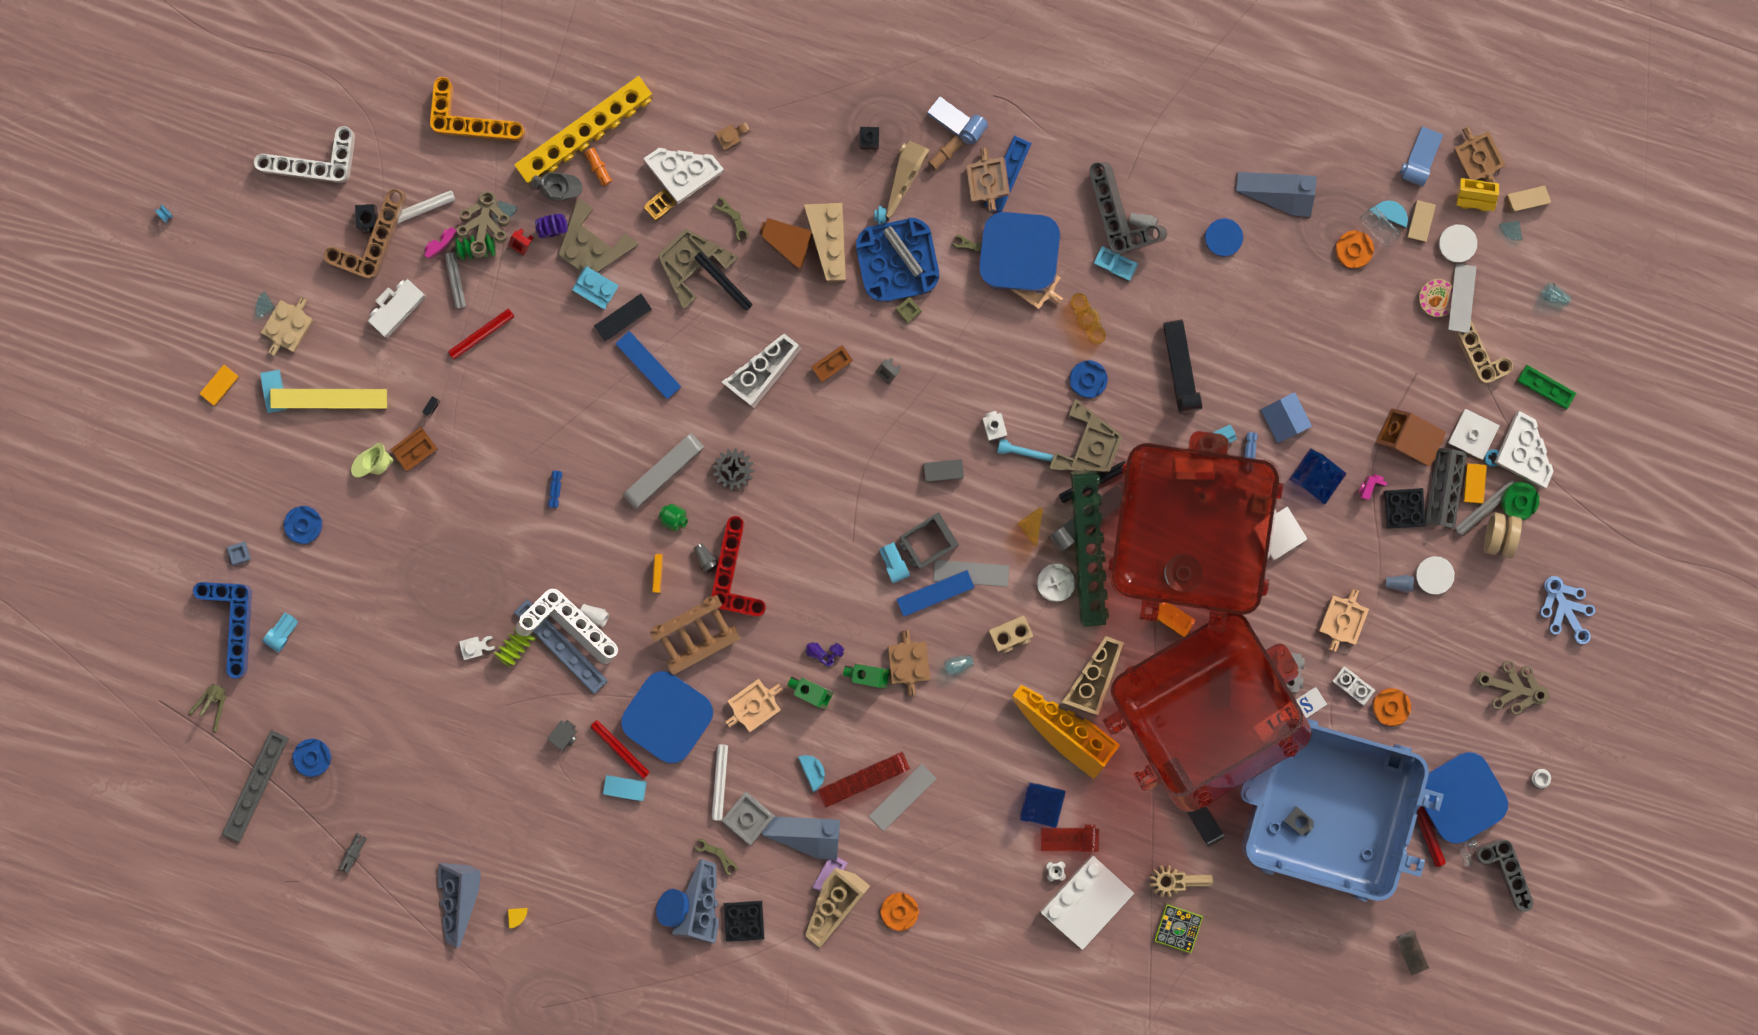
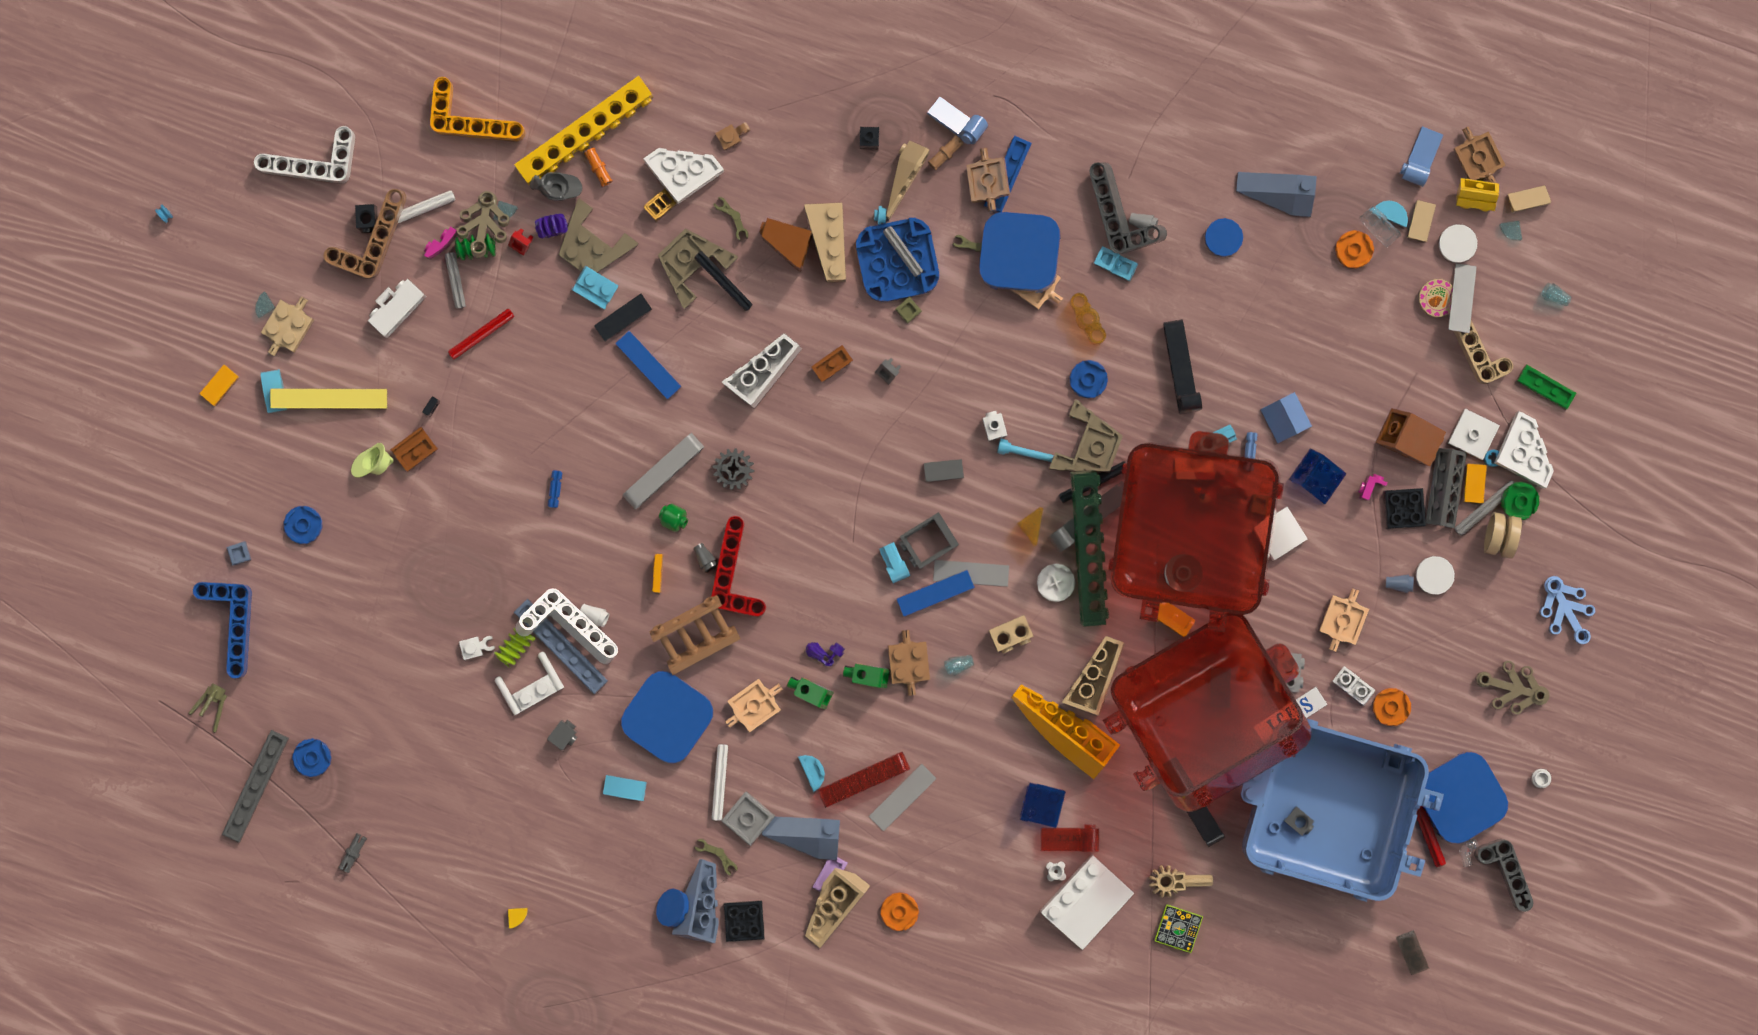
medium azure piece [262,612,299,653] -> none
sand blue wedge [438,863,481,948] -> none
red axle [590,720,650,779] -> none
none -> white plate [495,652,564,716]

